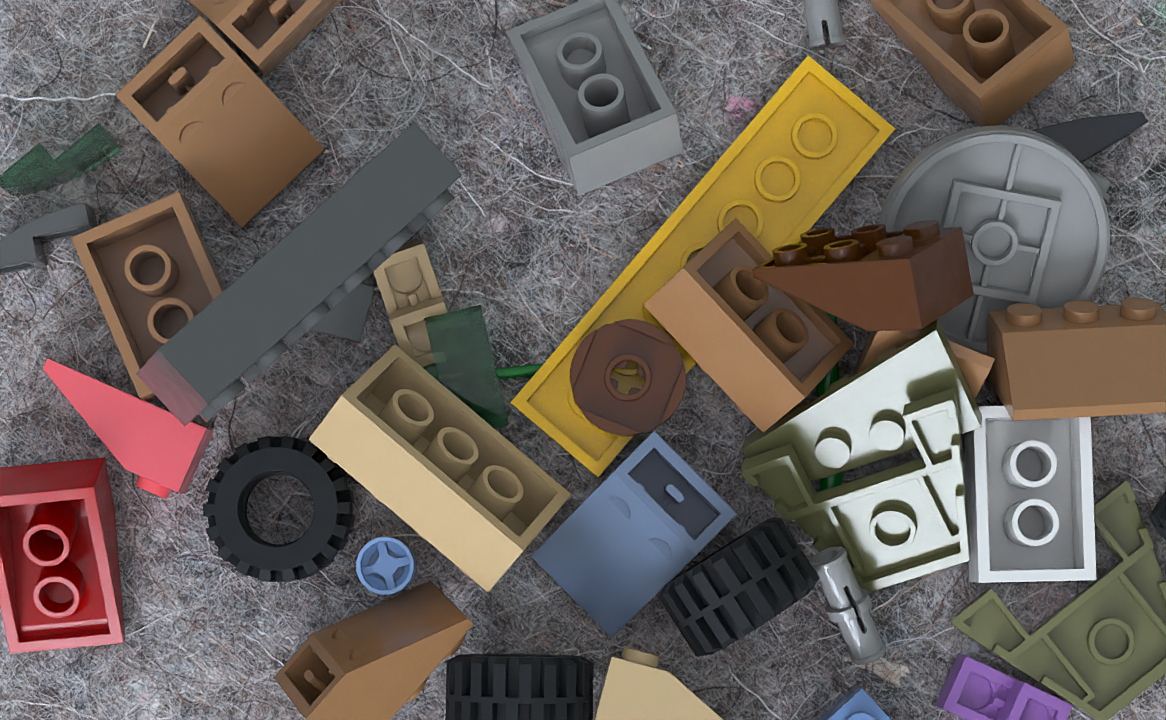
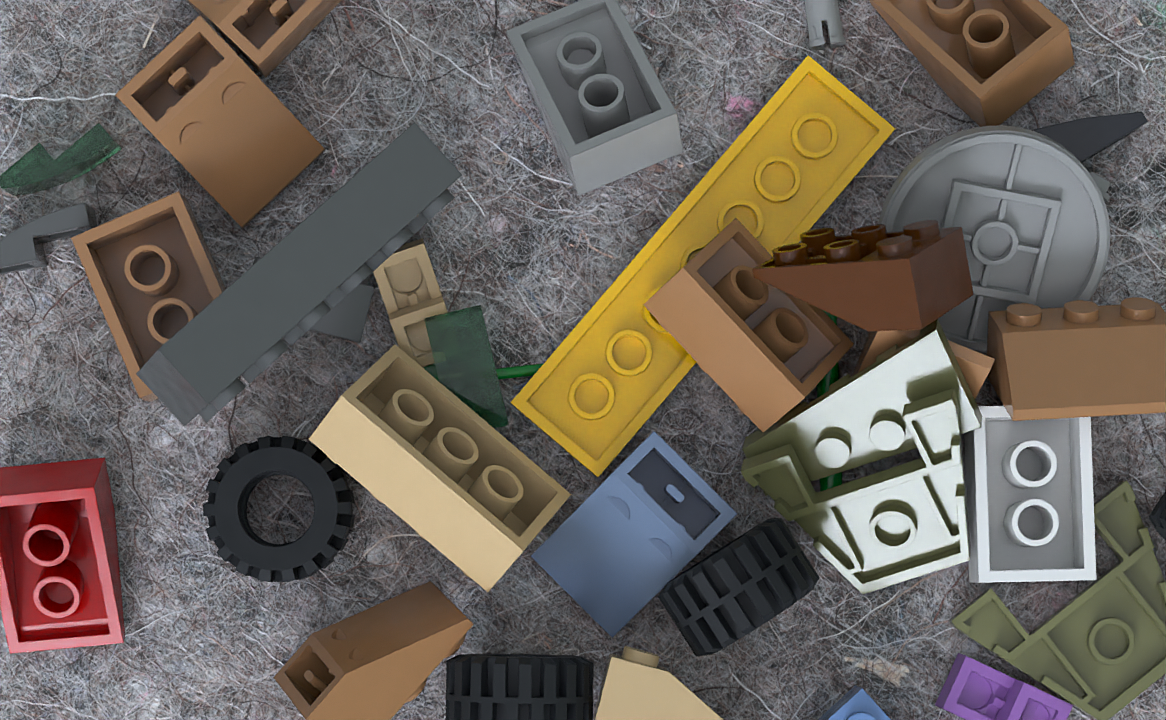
coral slope [43,358,214,499] -> none
light blue wheel [356,537,417,595] -> none
reddish brown plate [570,319,686,437] -> none
light grey pin [810,546,887,665] -> none

